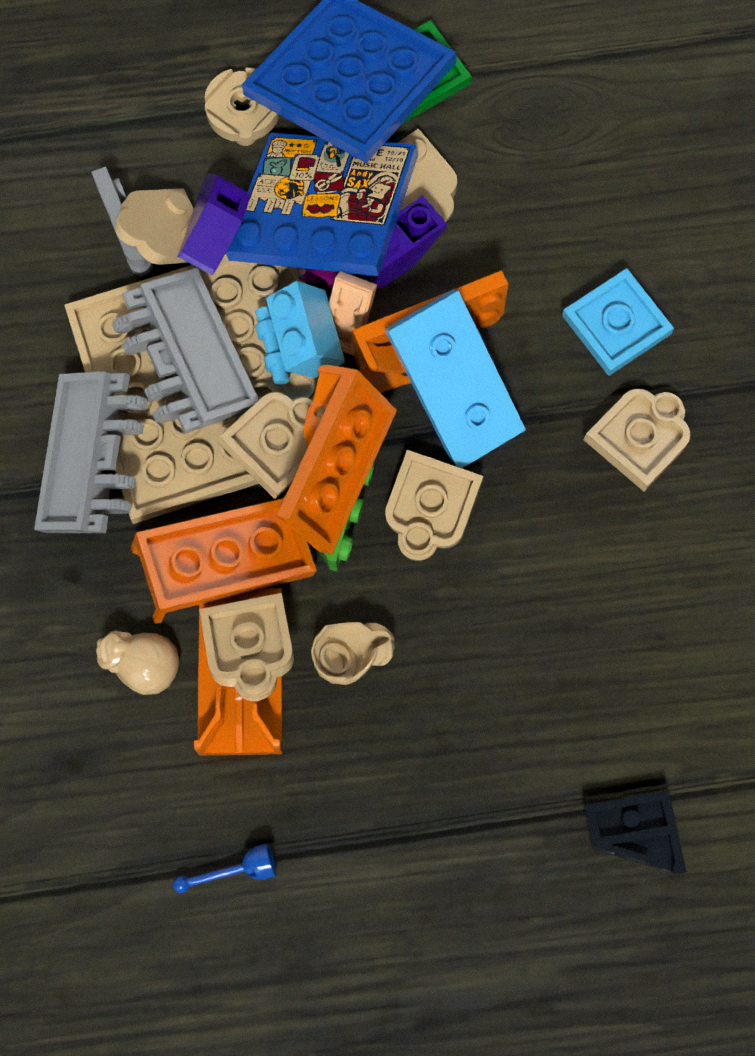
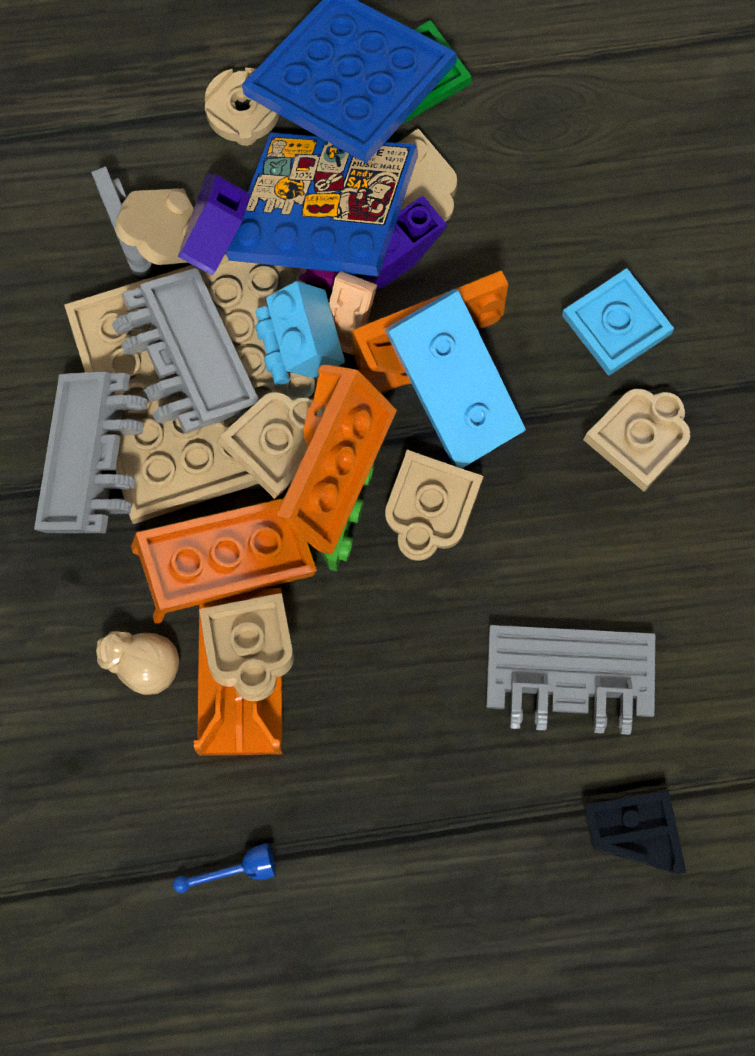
tan hair [311,622,395,685] -> none
none -> light grey hinge [486,625,655,735]

